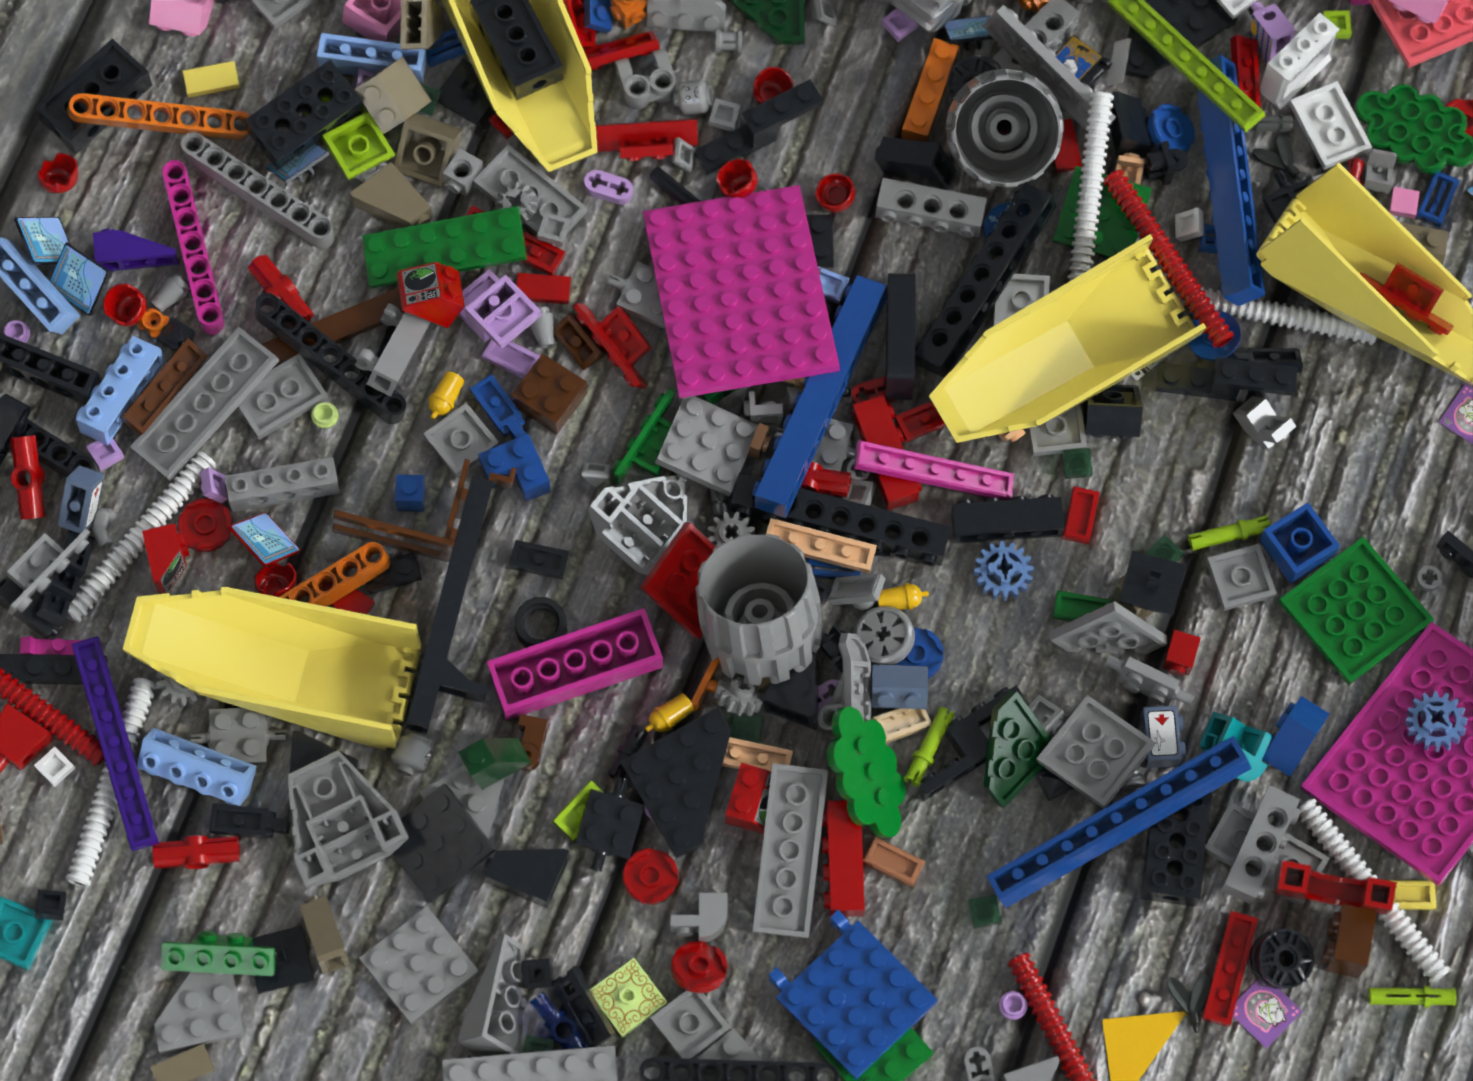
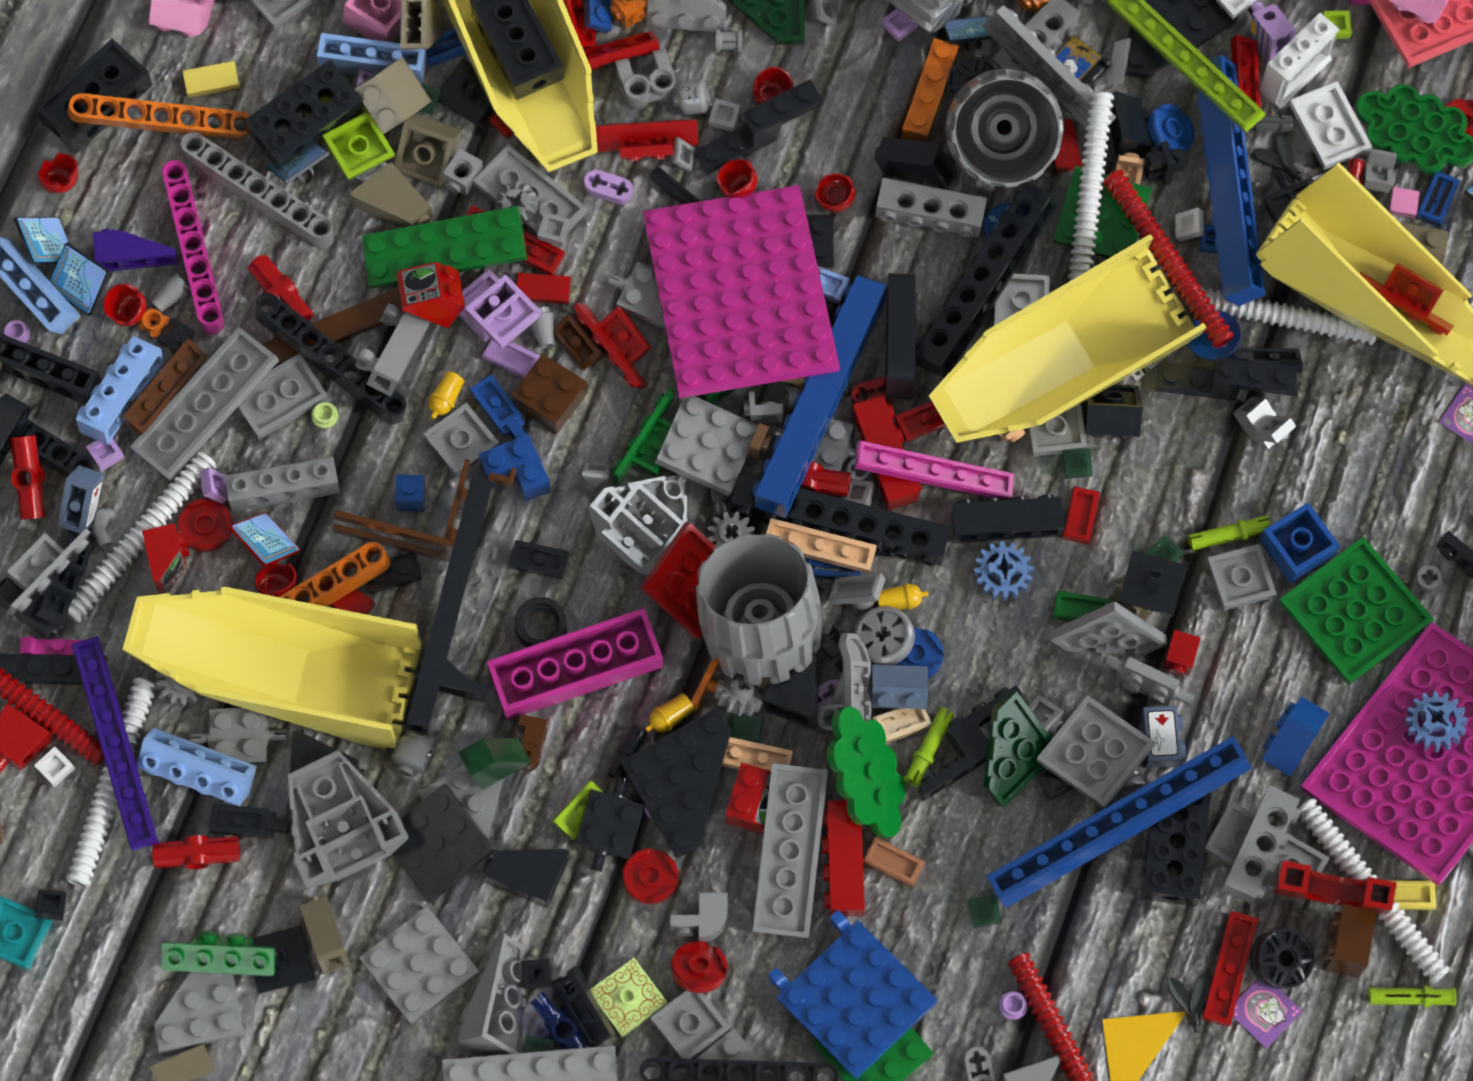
teal brick [1199,711,1272,782] -> none

